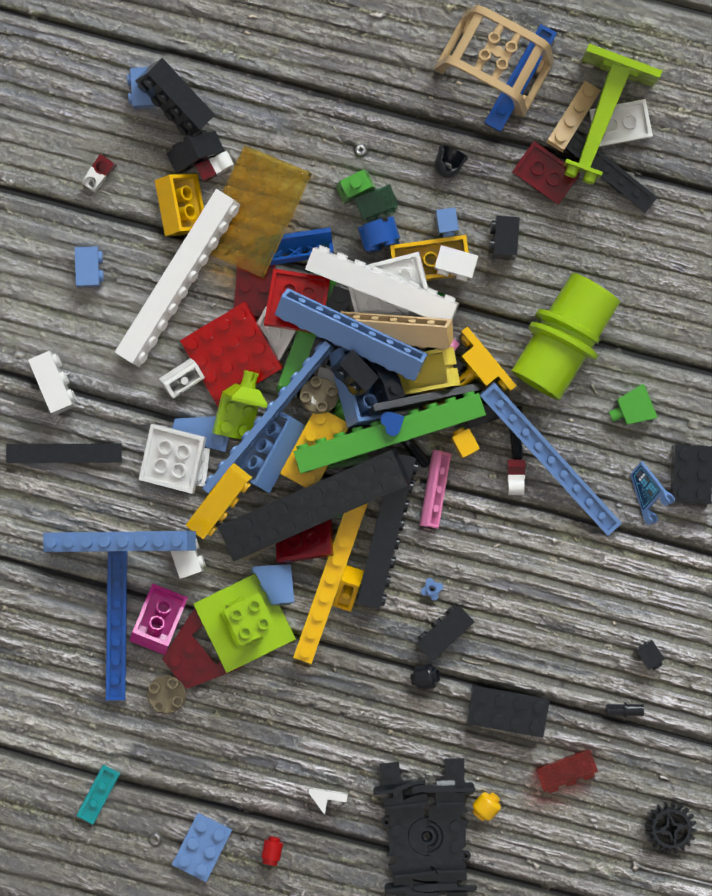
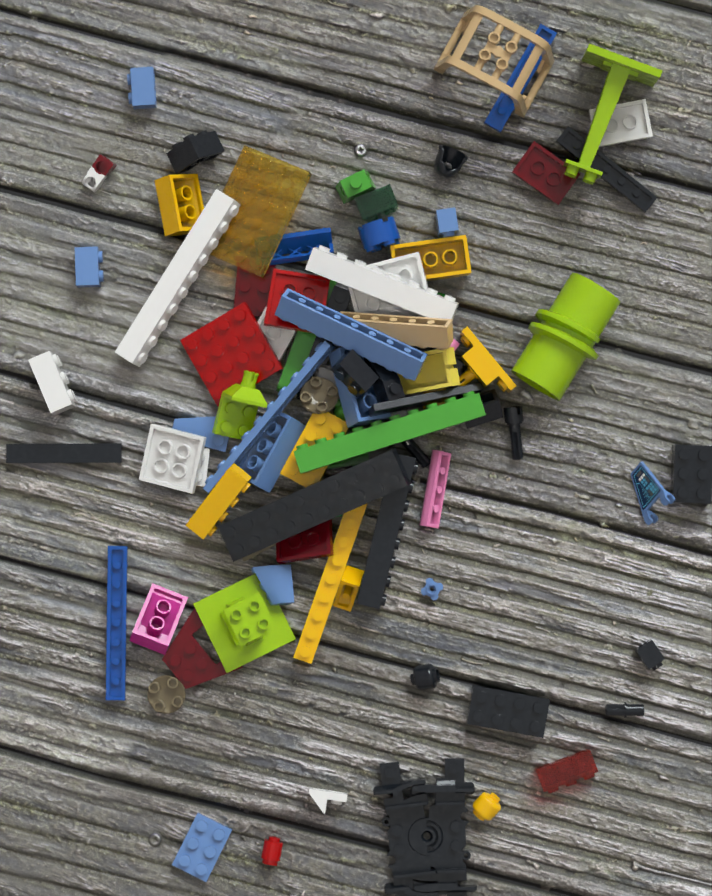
medium blue brick [43,531,196,552] -> none
teal tile [76,764,120,825] -> none
black brick [135,58,215,136] -> none
white brick [159,358,205,398] -> none
white brick [171,538,206,579] -> none
leg [195,151,234,183] -> none
blue tile [380,412,404,436] -> none
black brick [416,605,475,661] -> none
white brick [434,245,478,282] -> none
yellow brick [451,427,480,459] -> none
medium blue plate [480,382,622,536] -> none
black brick [489,216,520,260] -> none
leg [507,460,525,495] -> none
tan plate [546,81,601,152] -> none
bright green torso [608,384,658,425] -> none
black gear [644,801,697,854] -> none

